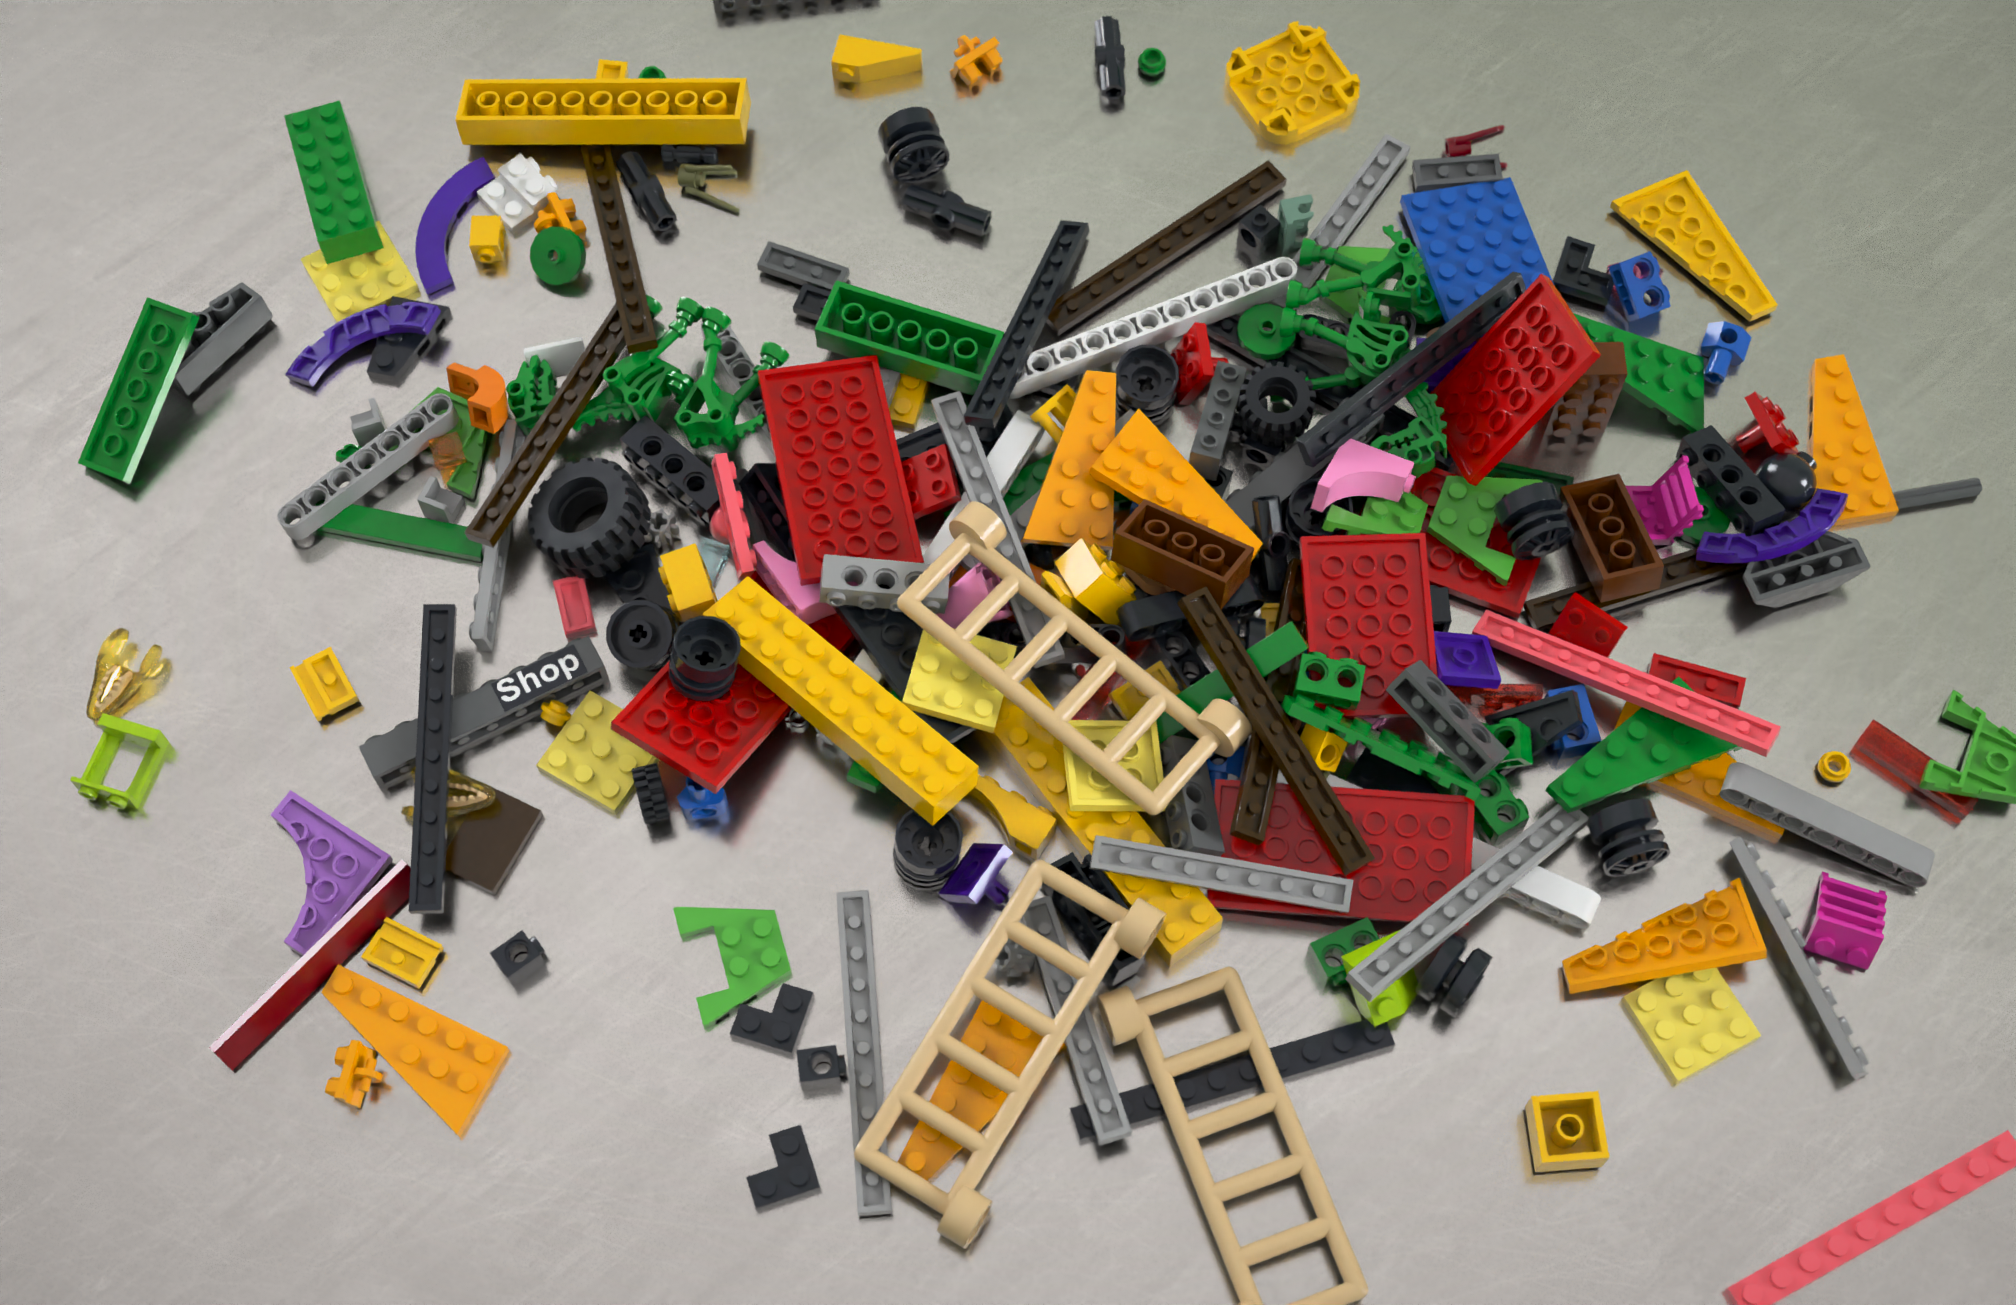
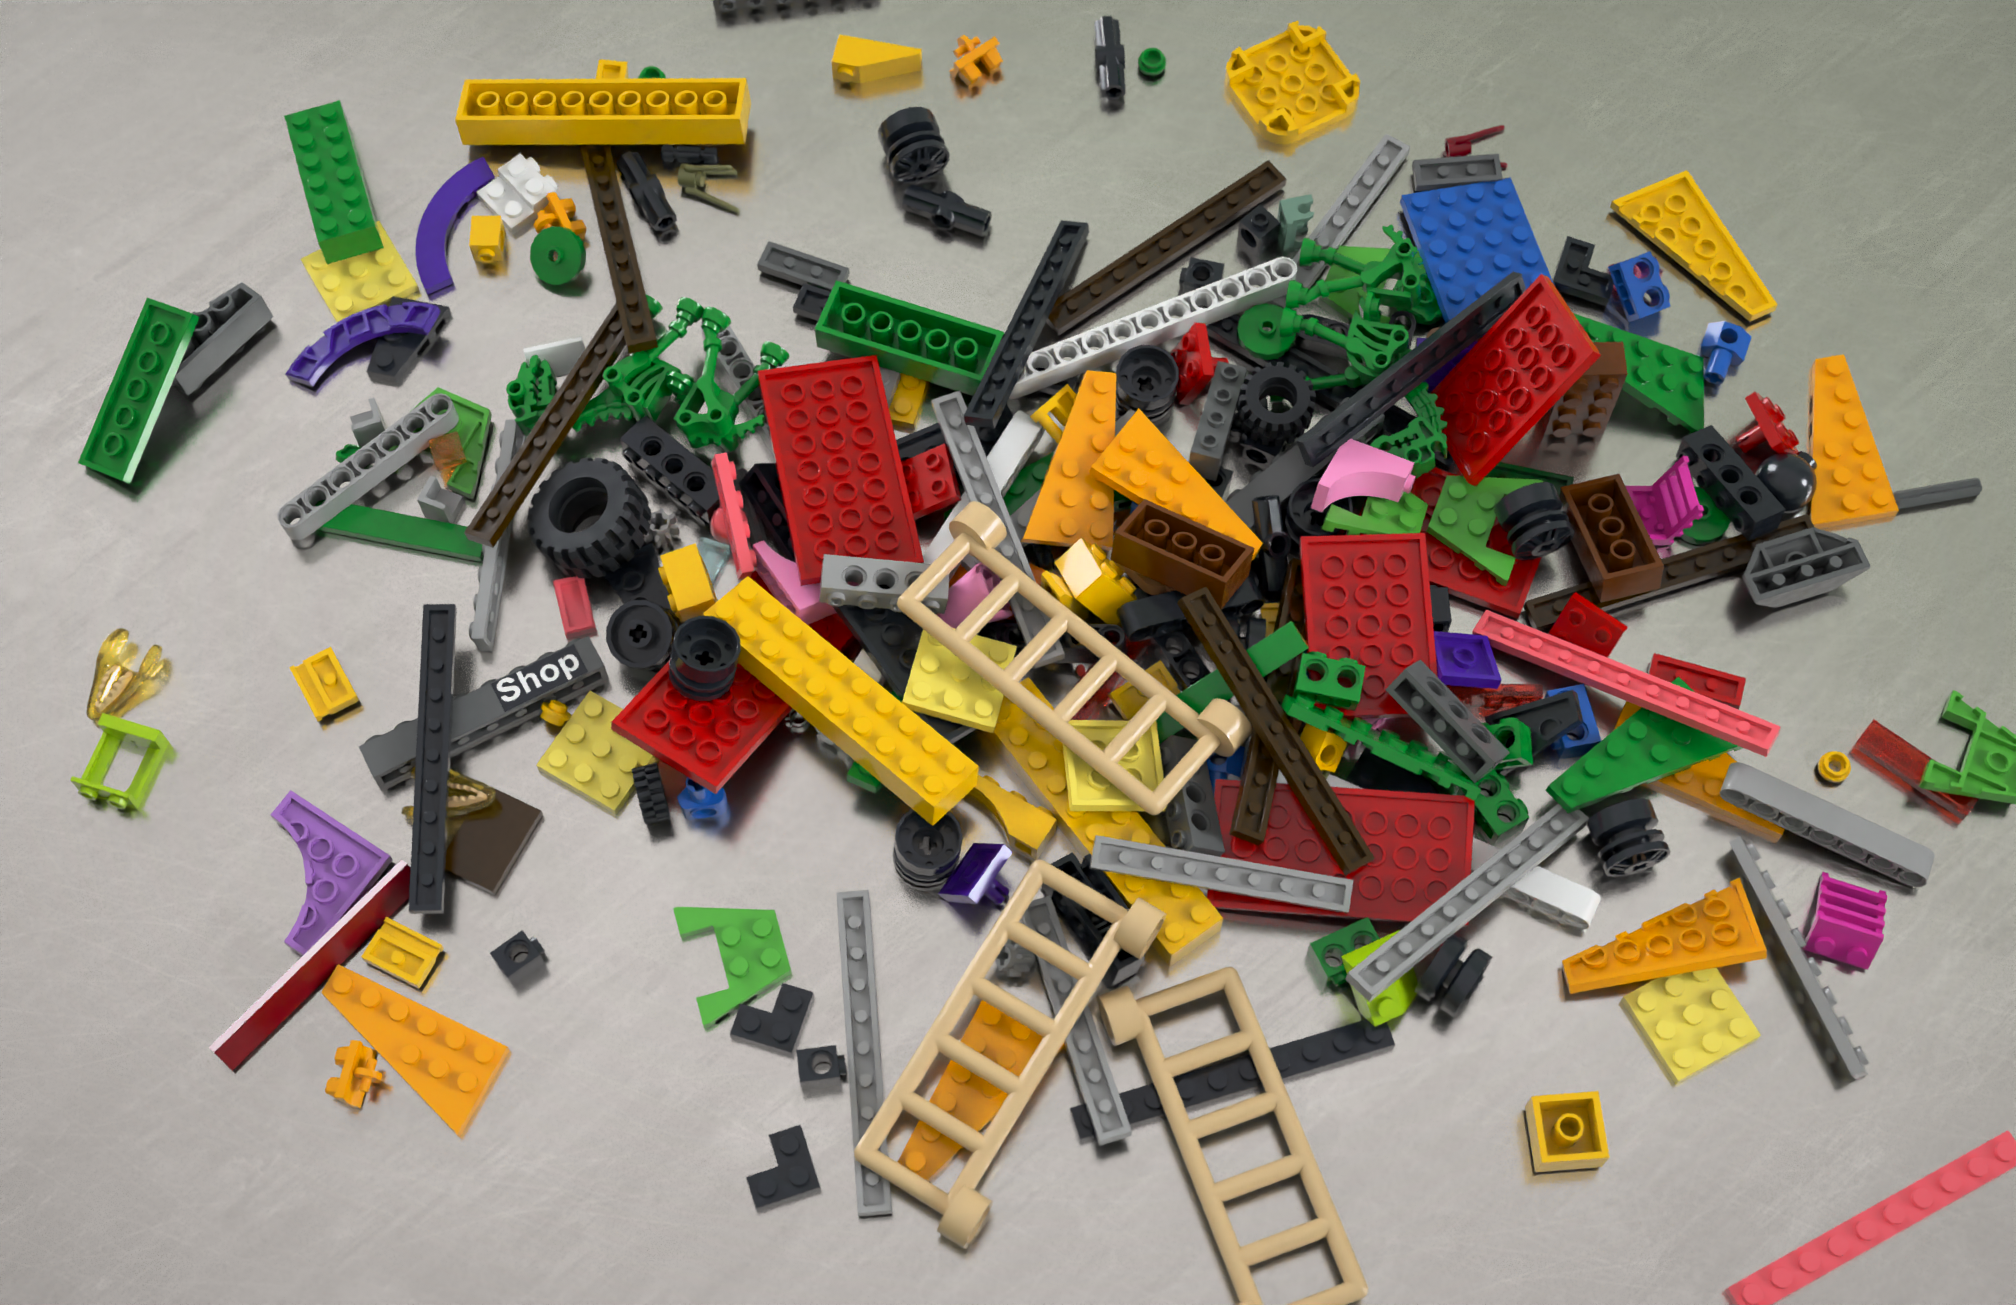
orange arch [446,362,509,434] -> none
dark purple tile [1696,488,1848,563] -> none
none -> black brick [1179,257,1225,294]

